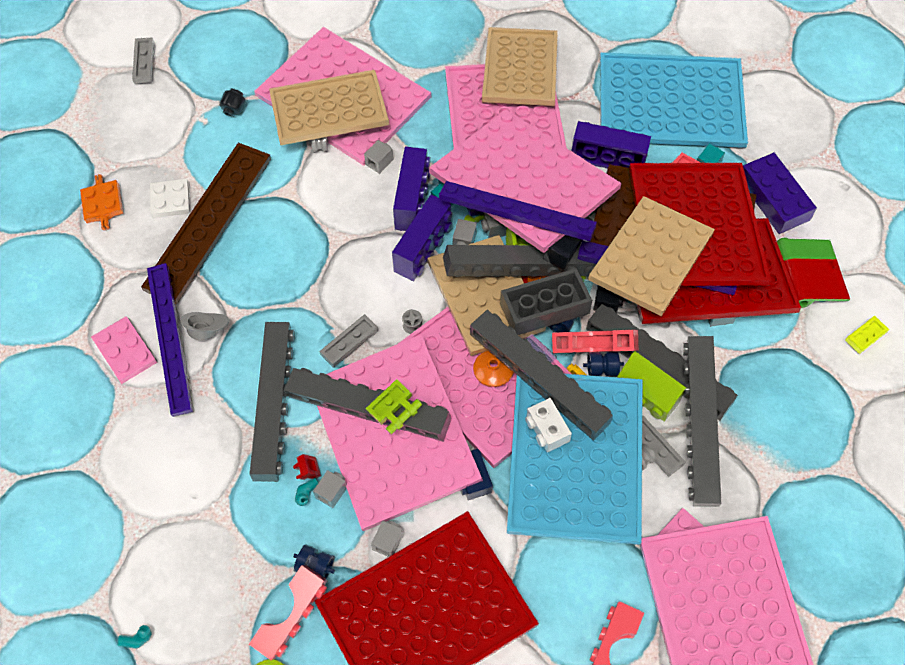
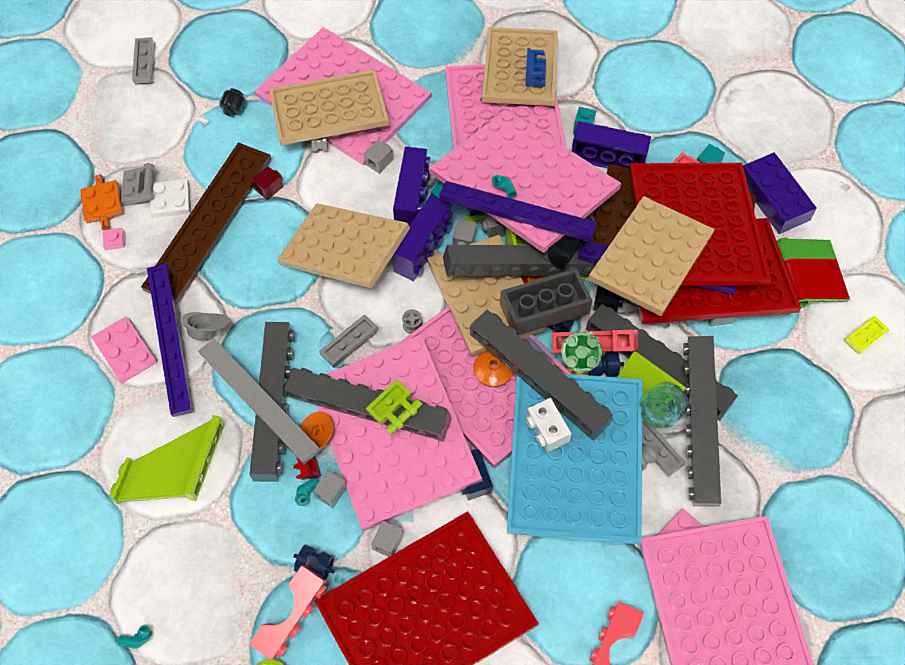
medium azure plate [600,52,748,148] -> none
none -> bright pink plate [103,228,125,250]
none -> lime piece [110,415,224,505]
none -> light grey plate [121,163,155,206]
none -> light grey tile [198,339,320,465]
none -> dark red brick [252,166,283,200]
none -> tan plate [277,203,410,289]
none -> orange dish [300,411,334,449]
none -> teal arm [492,175,517,198]
none -> blue hinge [525,48,546,87]
none -> dish [561,332,602,373]
none -> teal brick [573,106,597,134]
none -> clear light blue brick [639,381,689,429]

